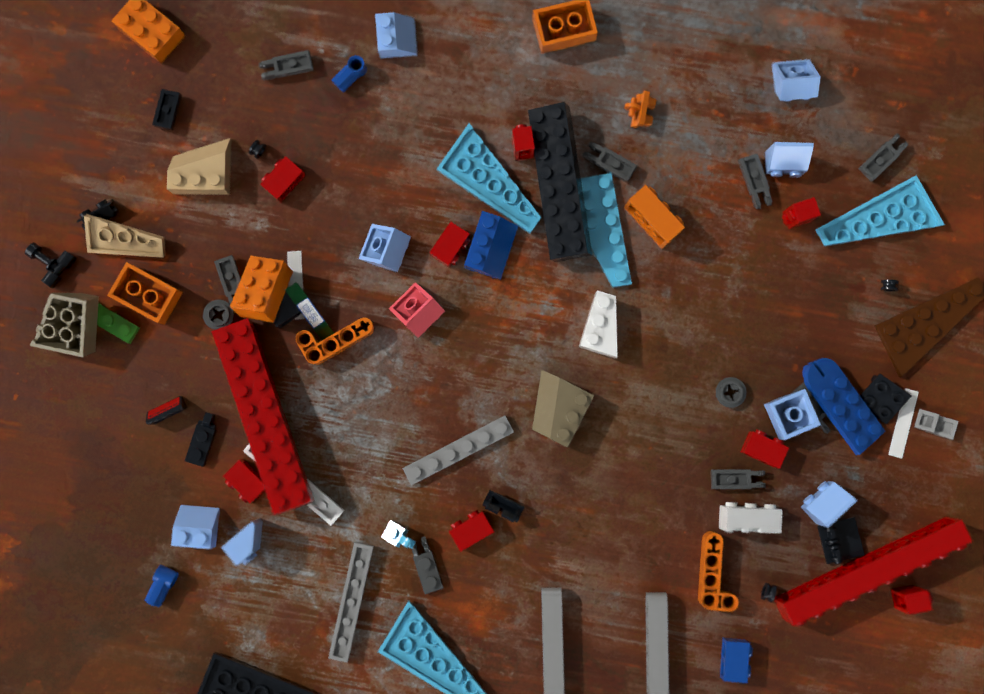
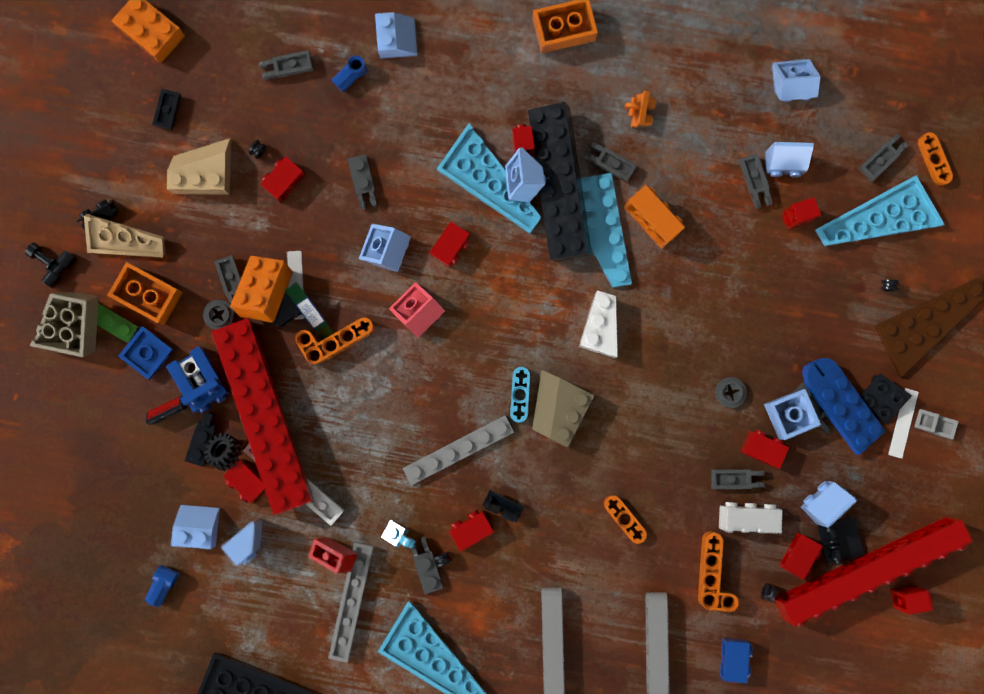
blue slope [464,211,518,280] -> none
none -> blue plate [118,326,174,380]
none -> blue brick [166,346,231,414]
none -> black tyre [204,433,243,471]
none -> red brick [308,538,357,574]
none -> dark grey hinge [348,154,377,209]
none -> black bush [433,551,453,567]
none -> light blue slope [505,148,546,202]
none -> medium azure beam [510,367,530,423]
none -> orange beam [604,495,647,544]
none -> red brick [778,533,823,580]
none -> orange beam [918,132,953,186]

